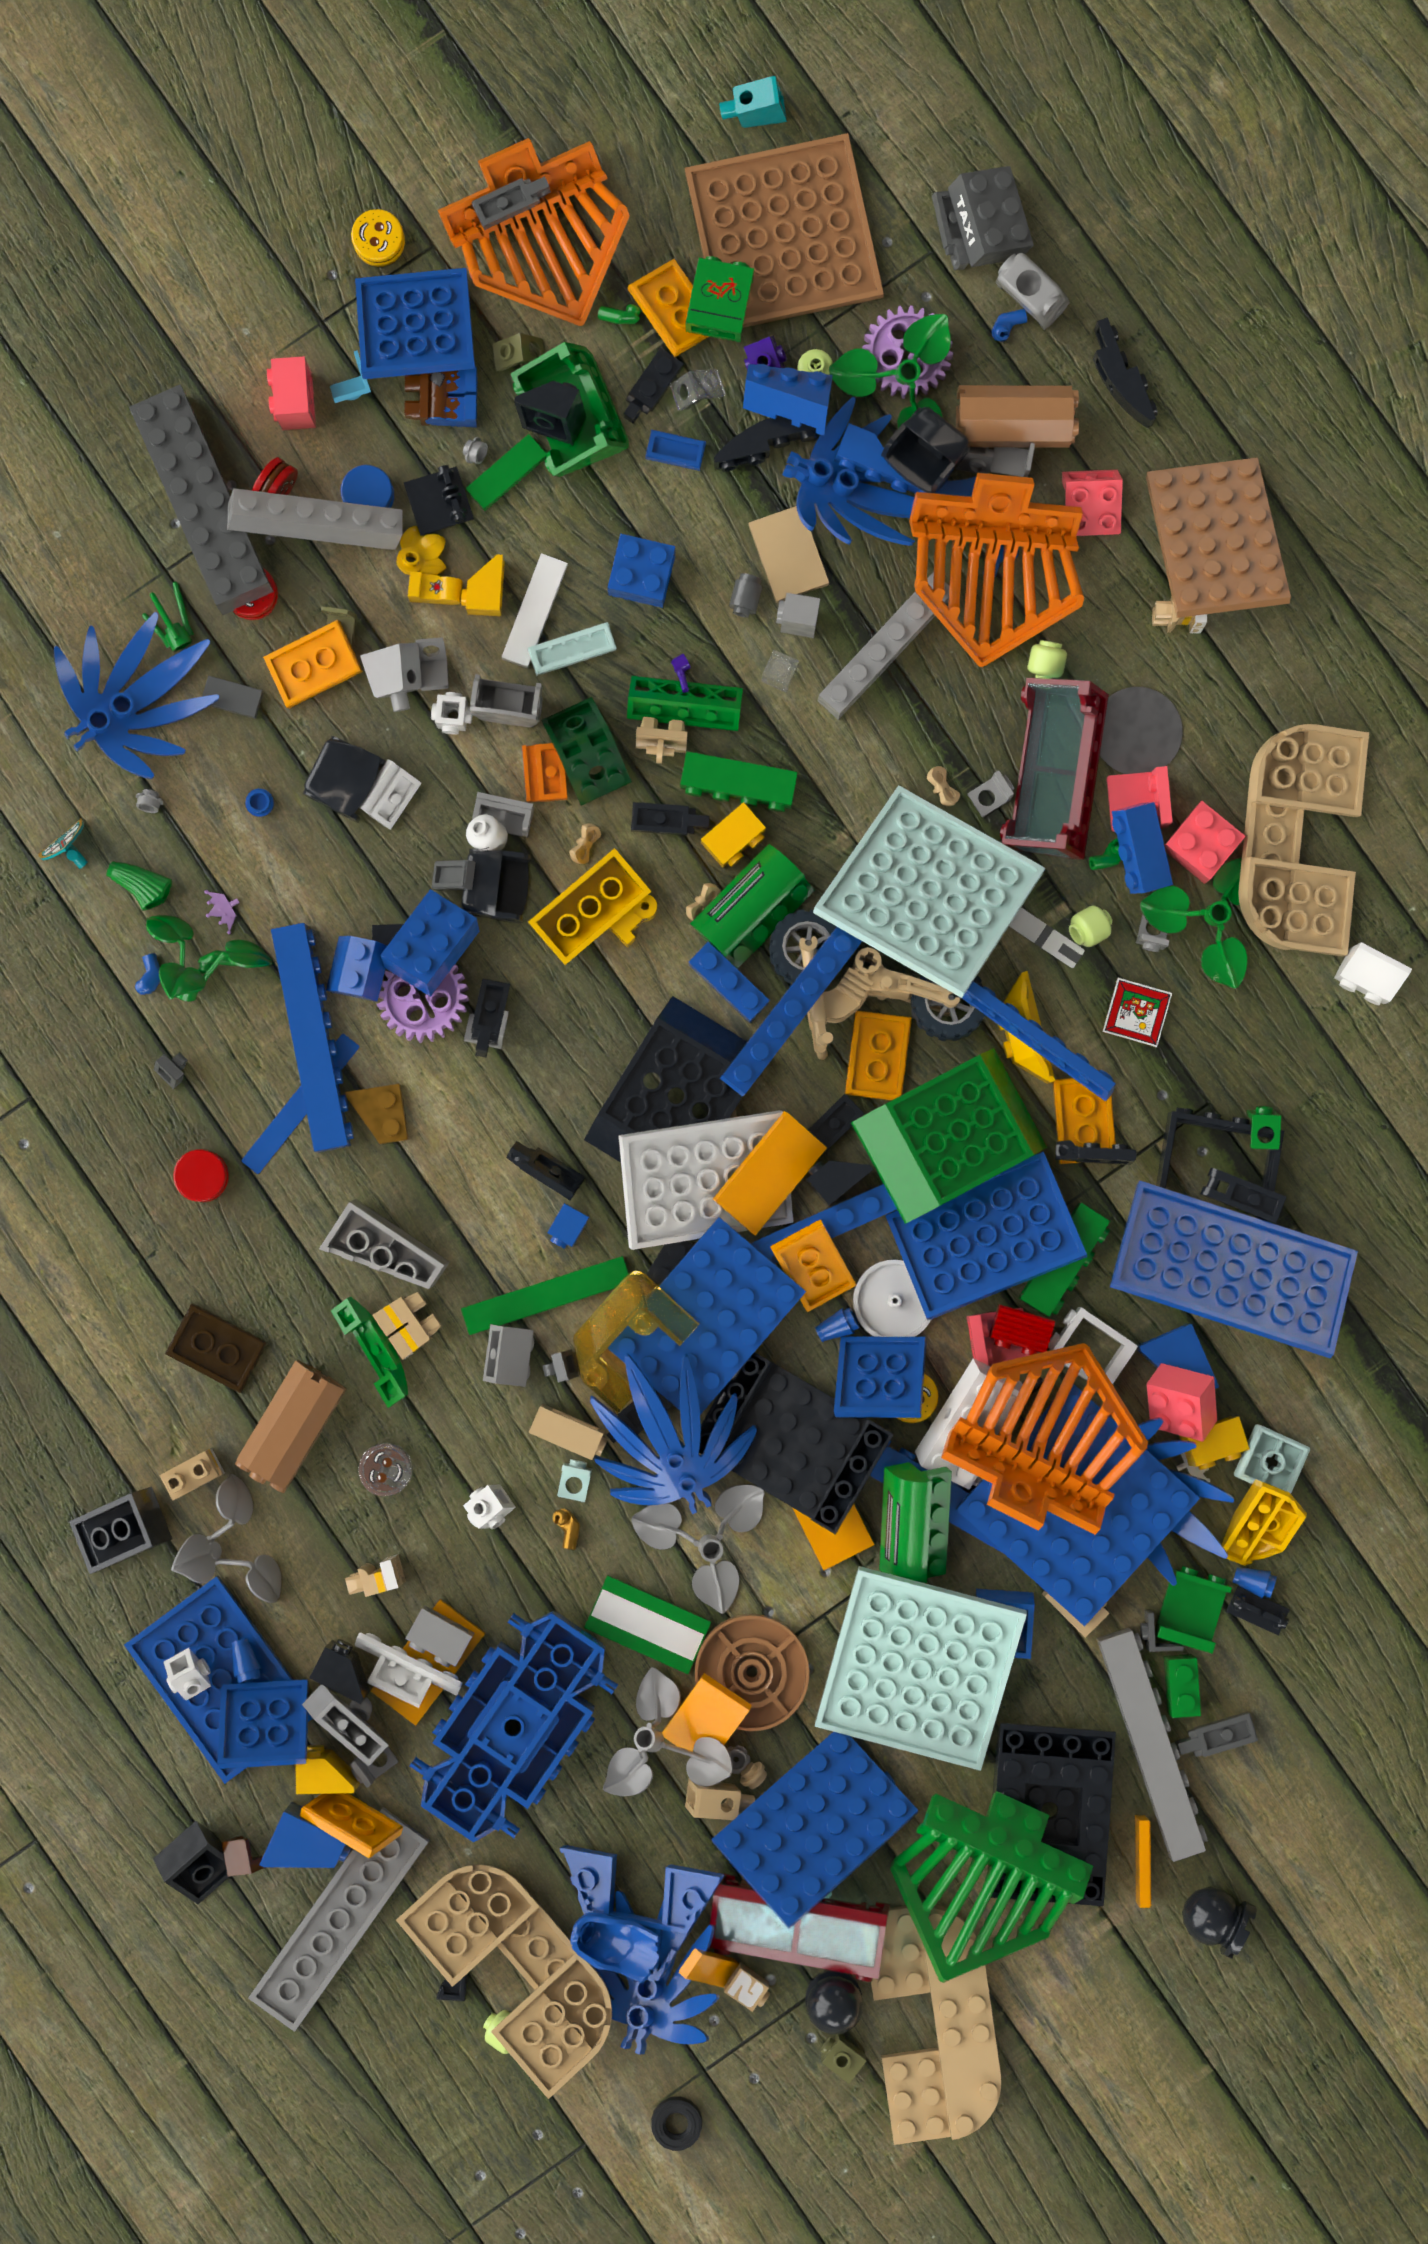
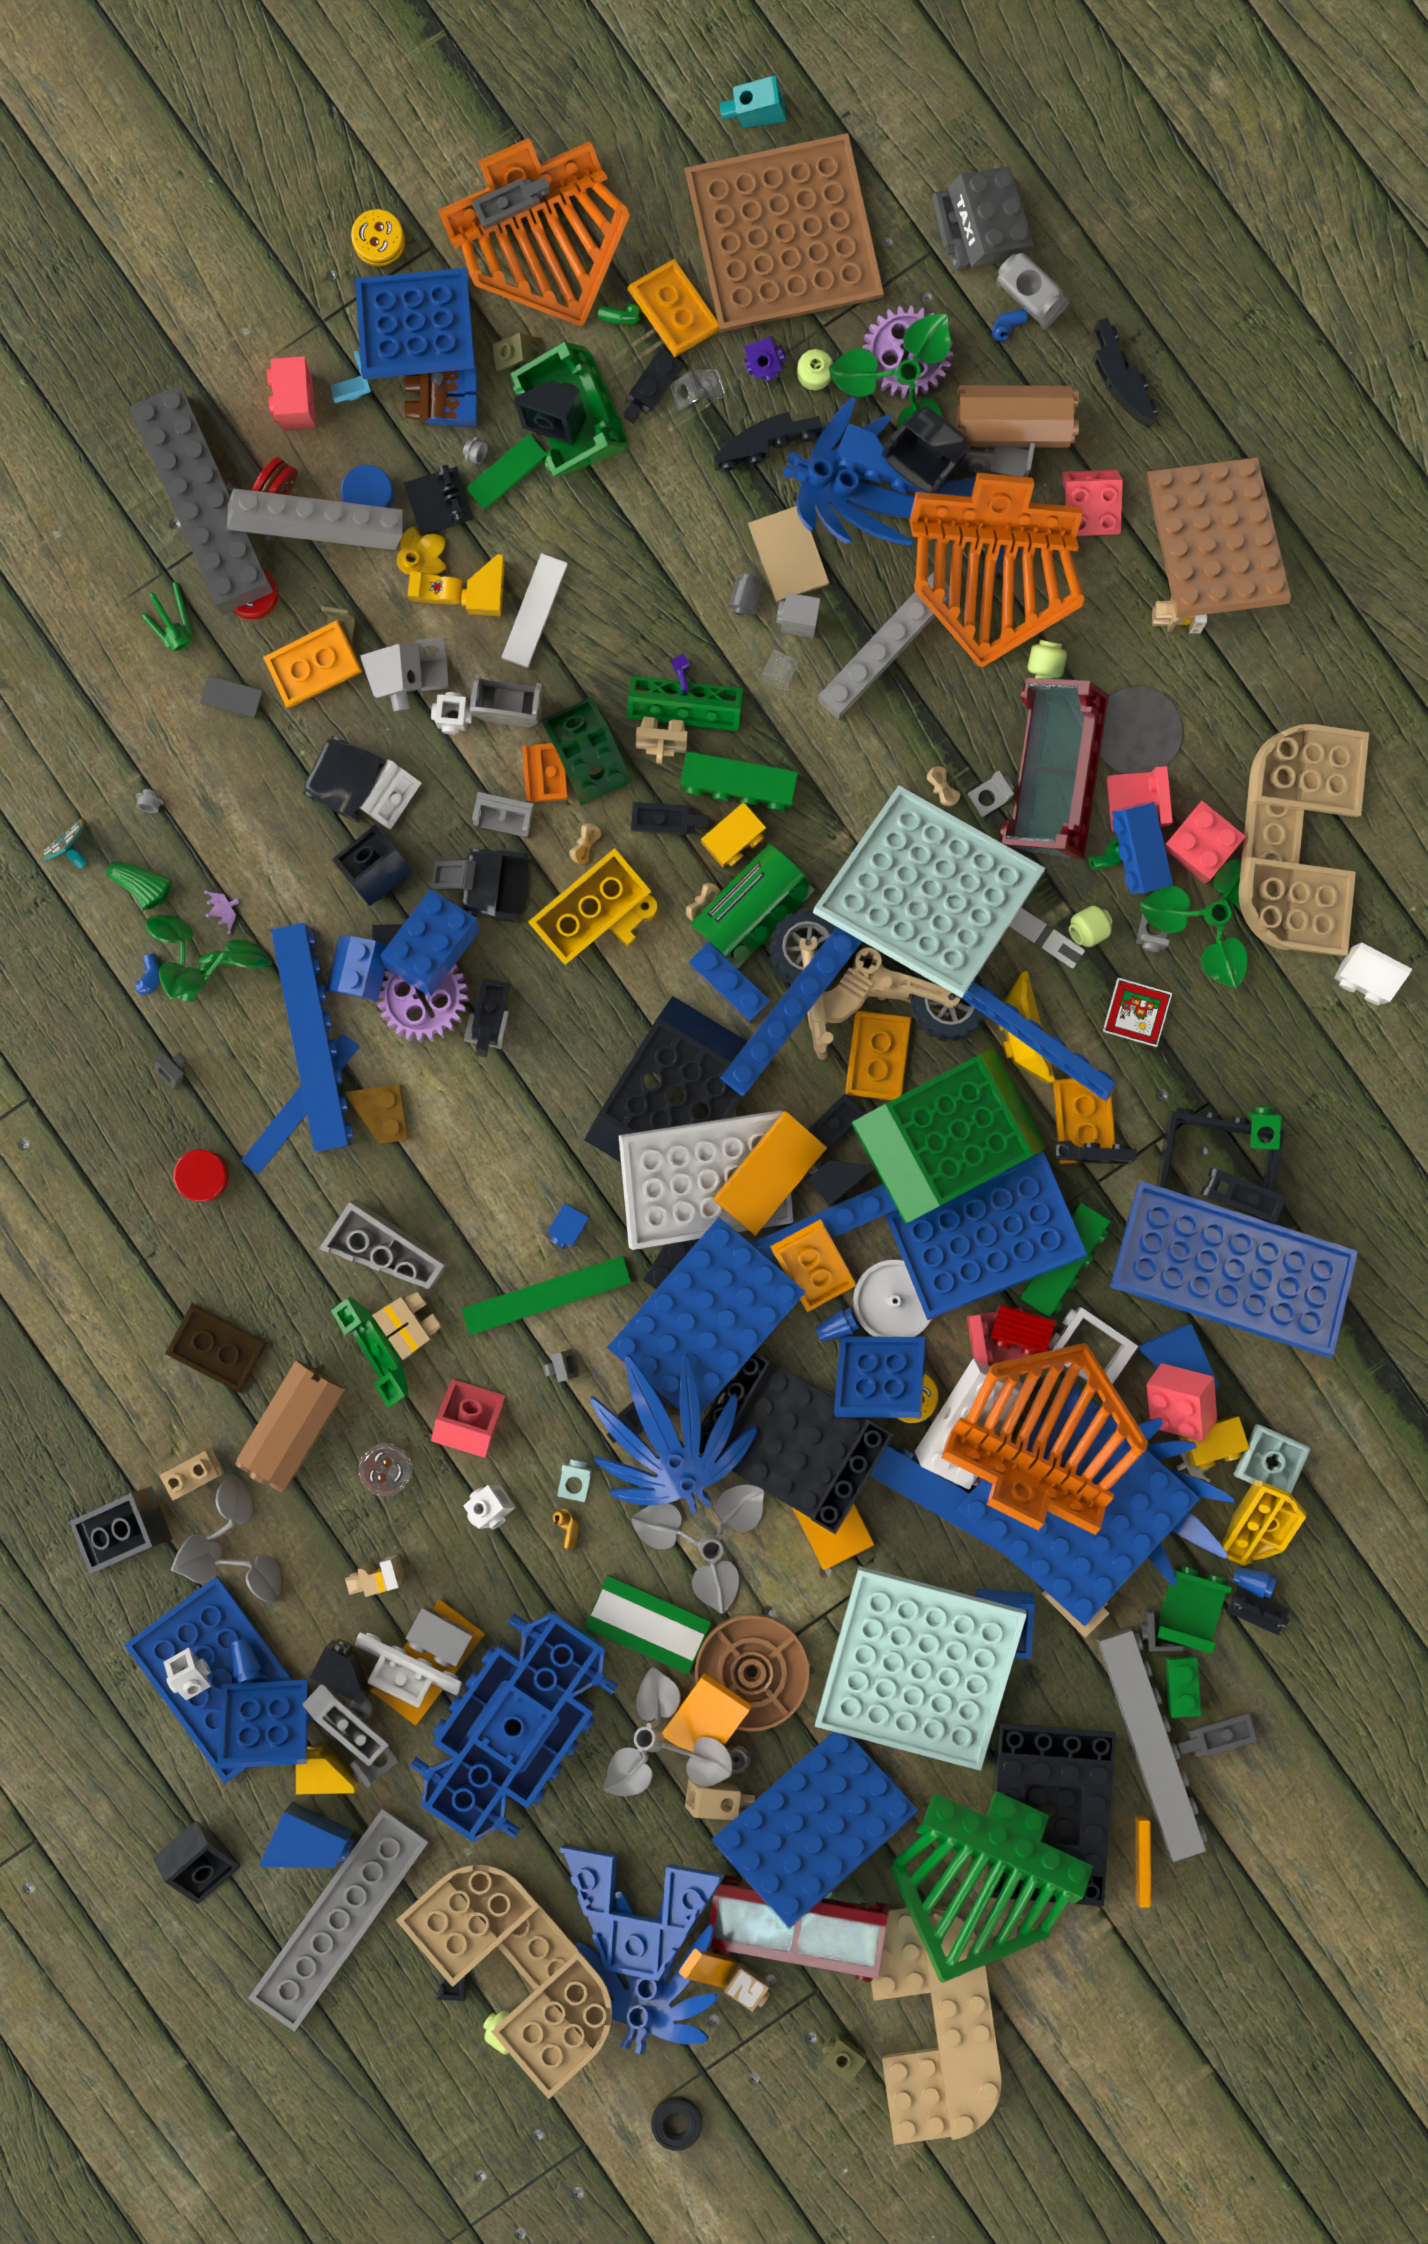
blue plant [54,612,219,779] -> none
panel [222,1836,266,1877] -> none
blue plate [245,789,274,817] -> none
light orange tile [299,1793,403,1858] -> none
white head [466,814,508,851] -> none
light grey brick [483,1324,534,1387] -> none
black hinge [506,1141,585,1200] -> none
light aqua plate [527,622,617,676] -> none
tan window [529,1404,608,1460] -> none
blue hair [571,1912,660,1983] -> none
clear yellow windscreen [573,1271,699,1414] -> none
blue piece [608,533,676,608] -> none
blue tile [645,430,706,471] -> none
green panel [686,256,754,342] -> none
tan plate [740,1762,767,1789] -> none
blue wedge [743,364,833,436] -> none
black tile [805,1969,863,2035] -> none
green brick [879,1462,952,1584] -> none
black tile [1182,1886,1257,1959] -> none
none -> black slope [332,824,413,906]
none -> coral slope [431,1379,506,1458]

